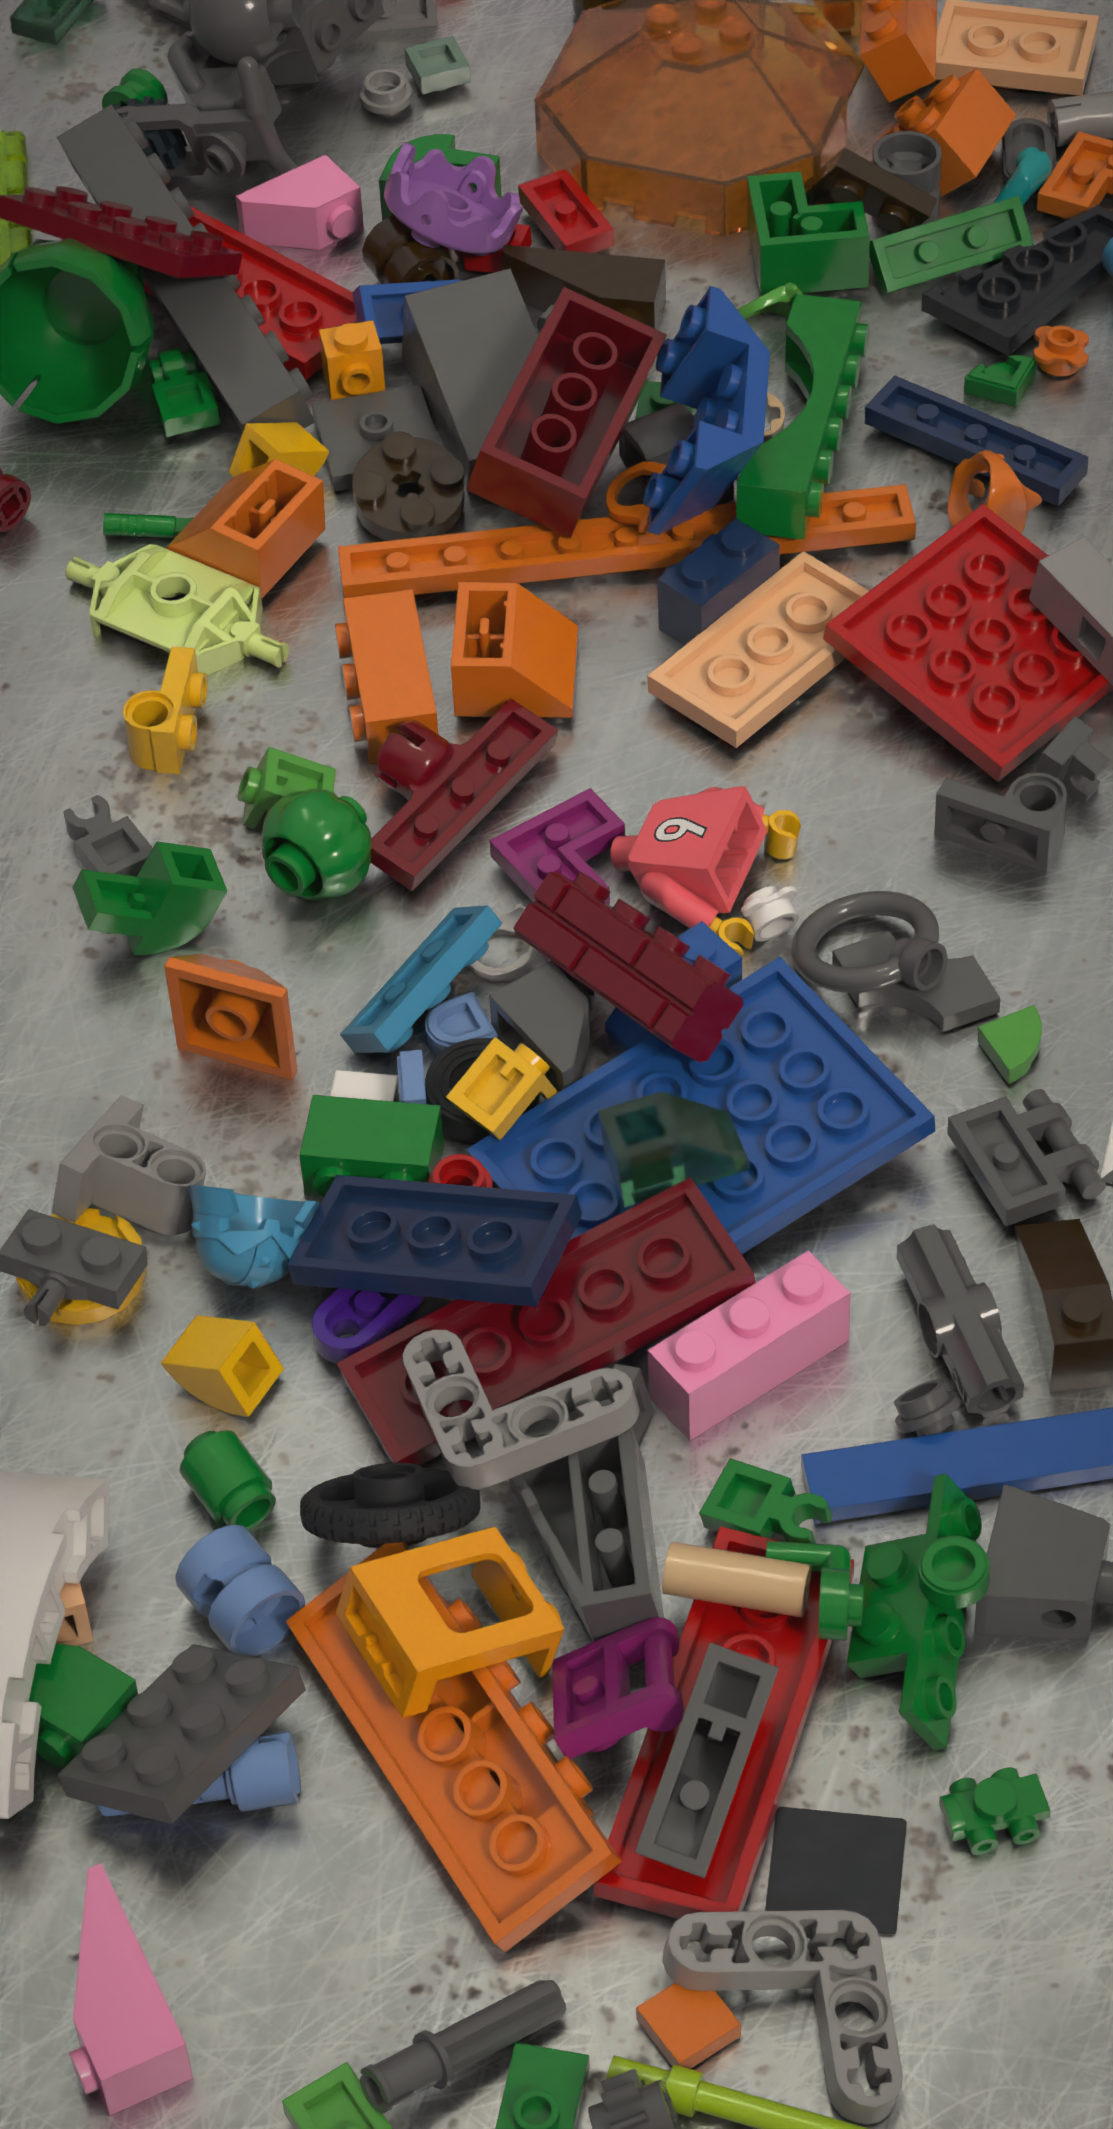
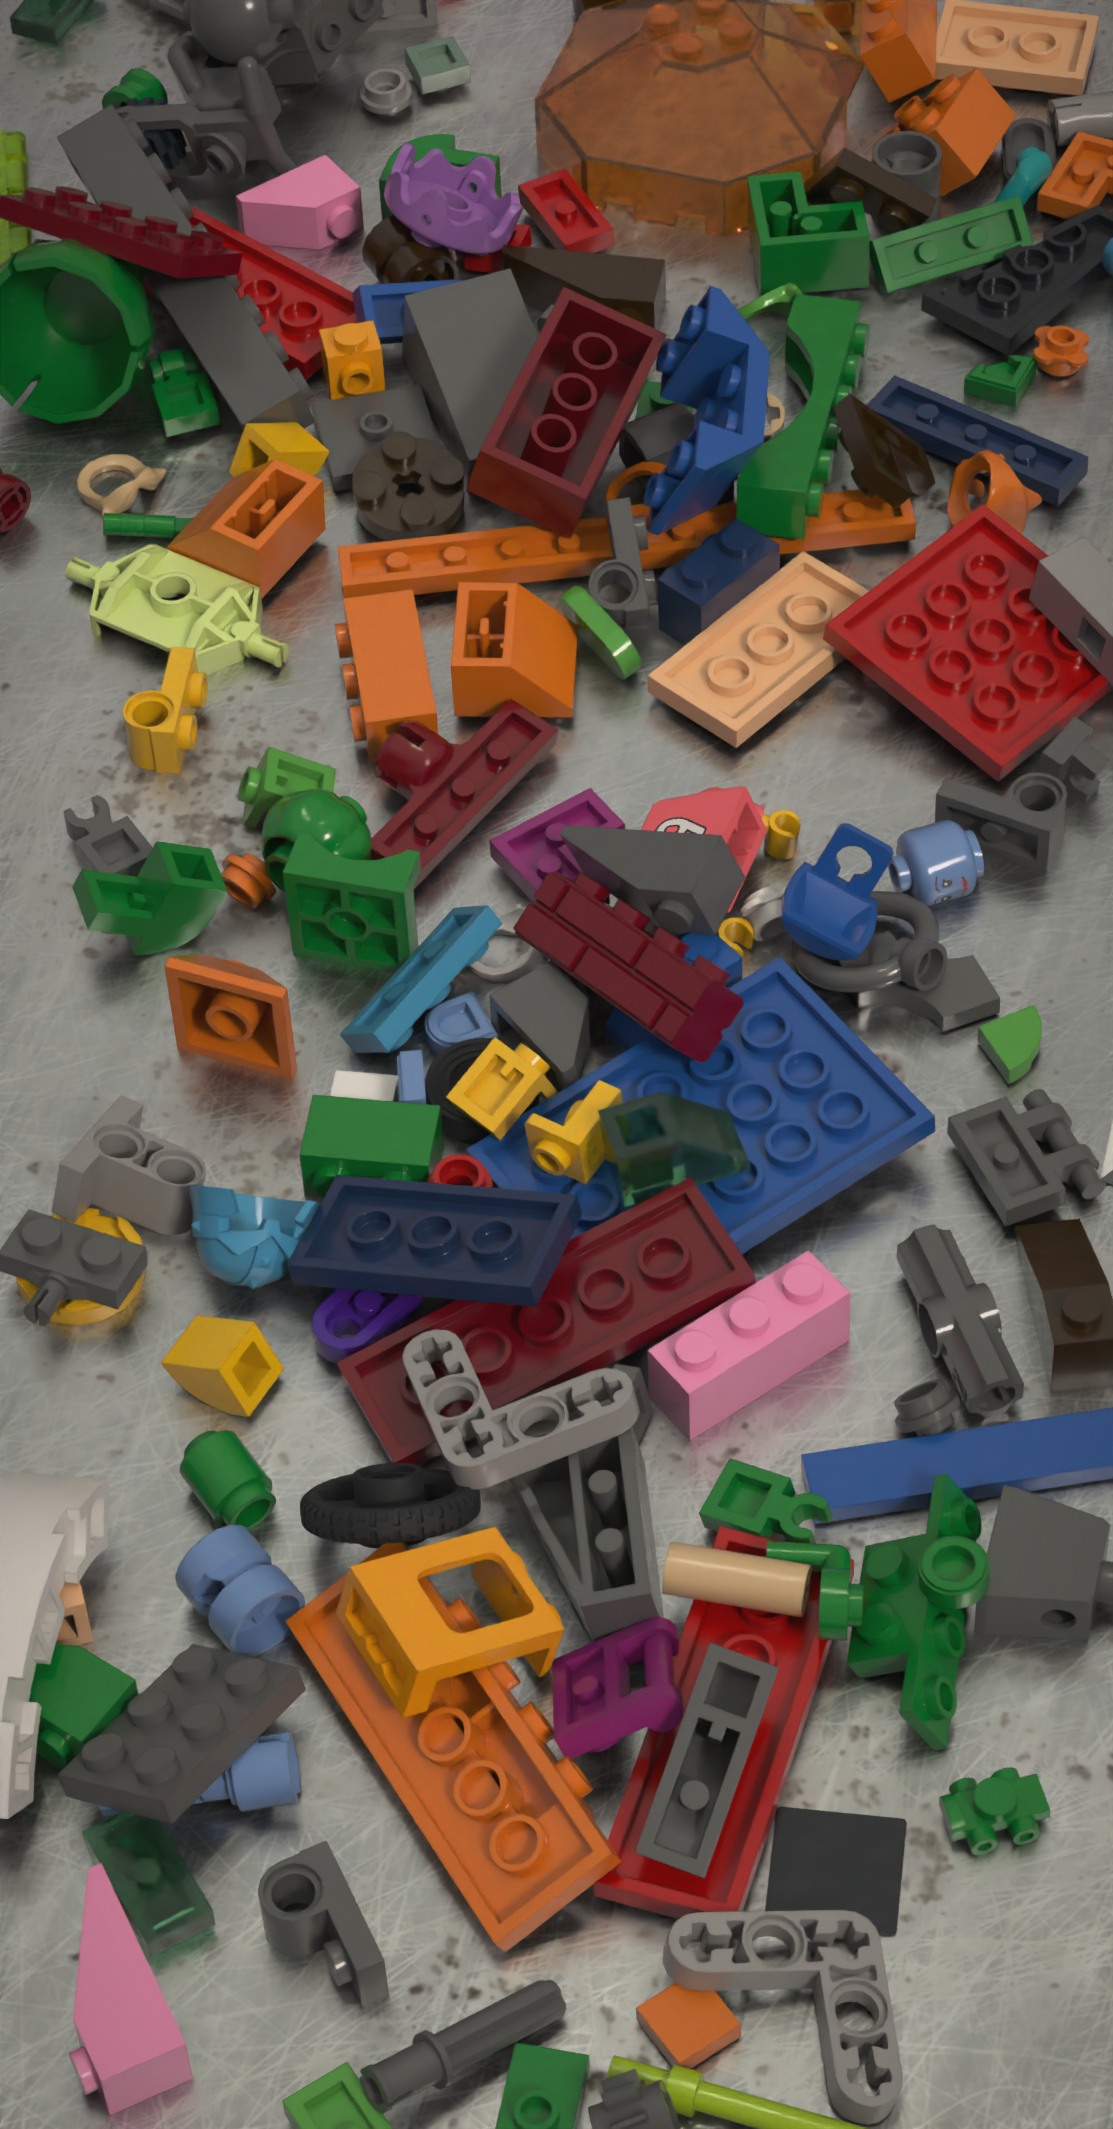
none -> tan piece [77,454,166,517]
none -> clear green plate [82,1811,216,1958]
none -> orange plate [221,853,276,909]
none -> dark grey plate [258,1840,389,2007]
none -> green piece [283,832,421,973]
none -> yellow bracket [524,1080,628,1184]
none -> bright green tile [558,585,642,680]
none -> dark grey slope [560,825,745,935]
none -> dark grey plate [589,497,658,629]
none -> blue piece [781,823,894,961]
none -> dark brown plate [833,394,936,509]
none -> medium blue head [888,820,984,907]

